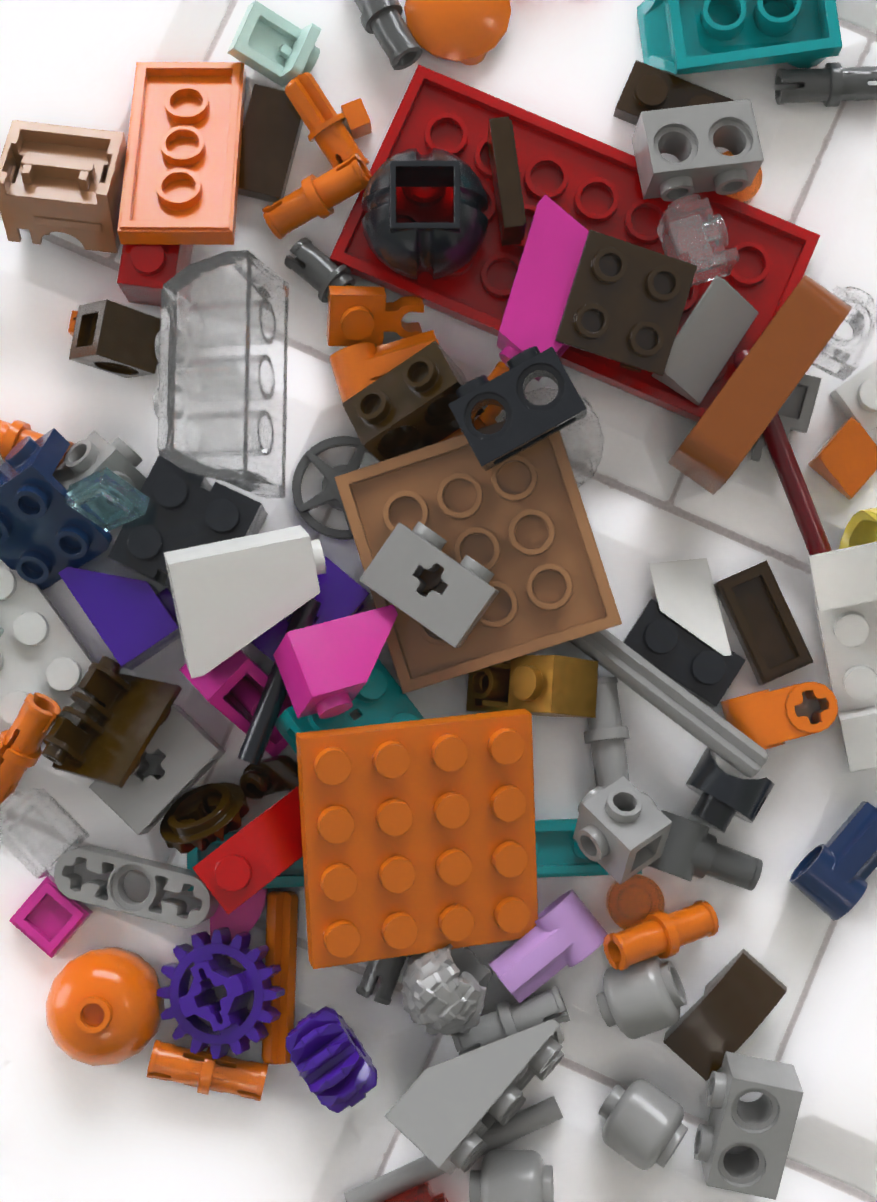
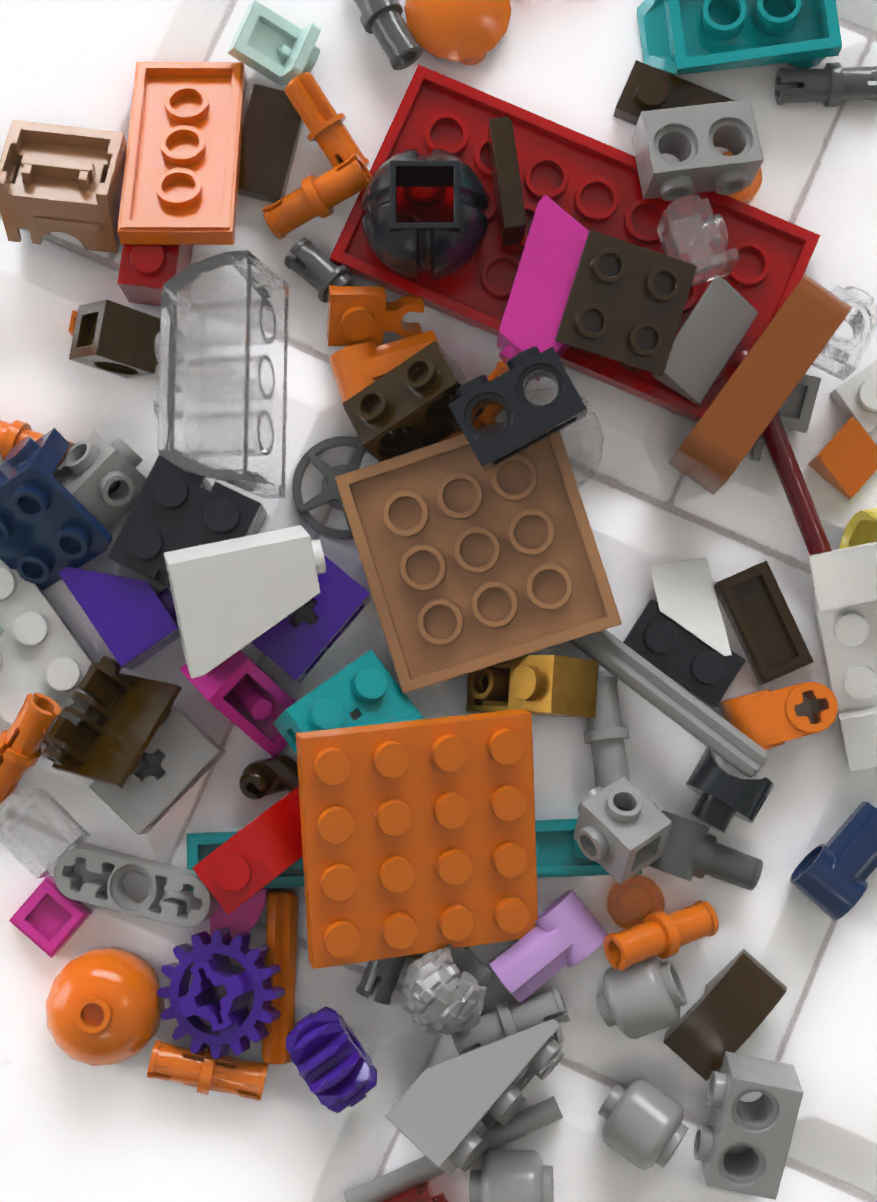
clear light blue tile [64,467,150,532] -> none
dark brown gear [160,782,250,854] -> none
black bar [237,599,321,766] -> none
dark pink slope [273,604,398,719] -> none
orange piece [341,98,372,140] -> none
light grey brick [359,521,500,648] -> none

